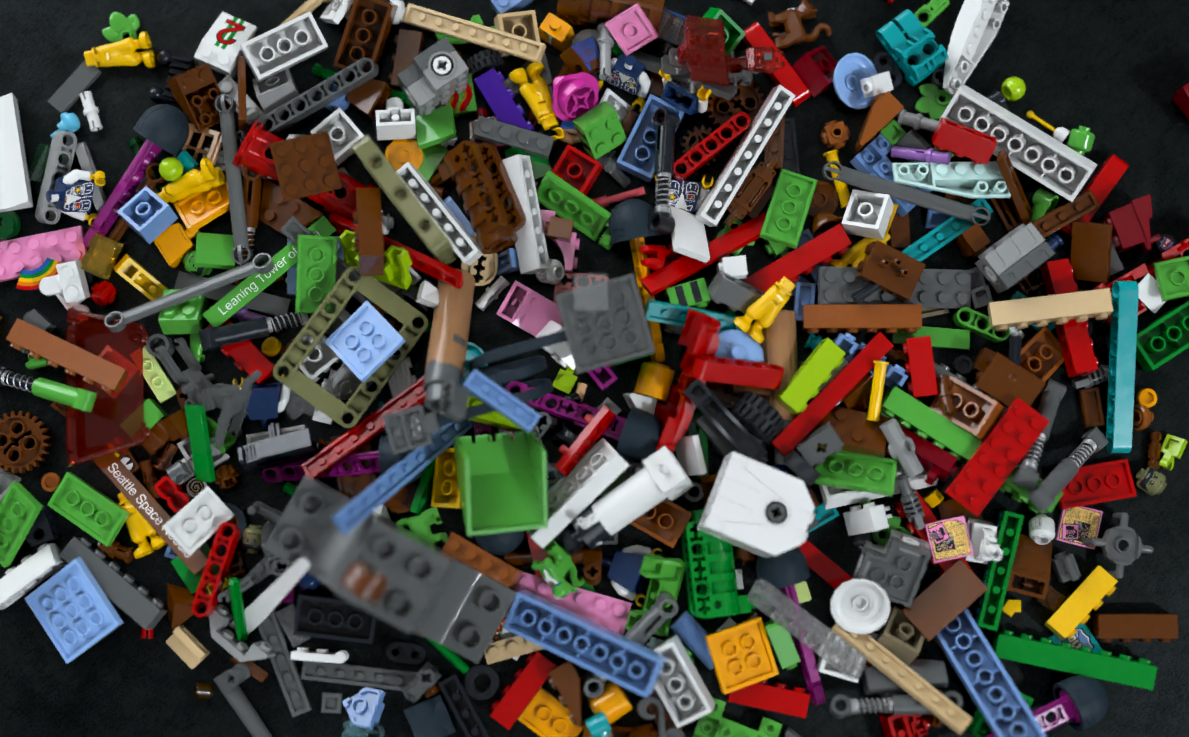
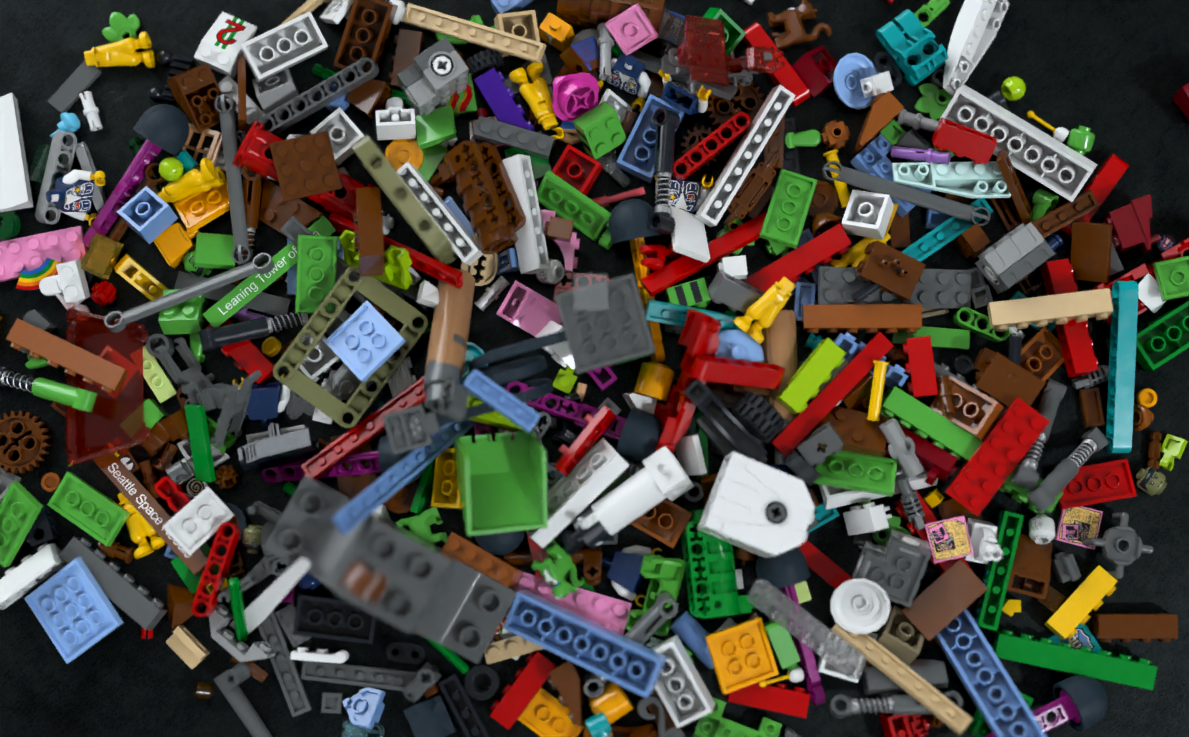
none -> hinge [759,666,804,688]
none -> bright green piece [784,129,822,148]

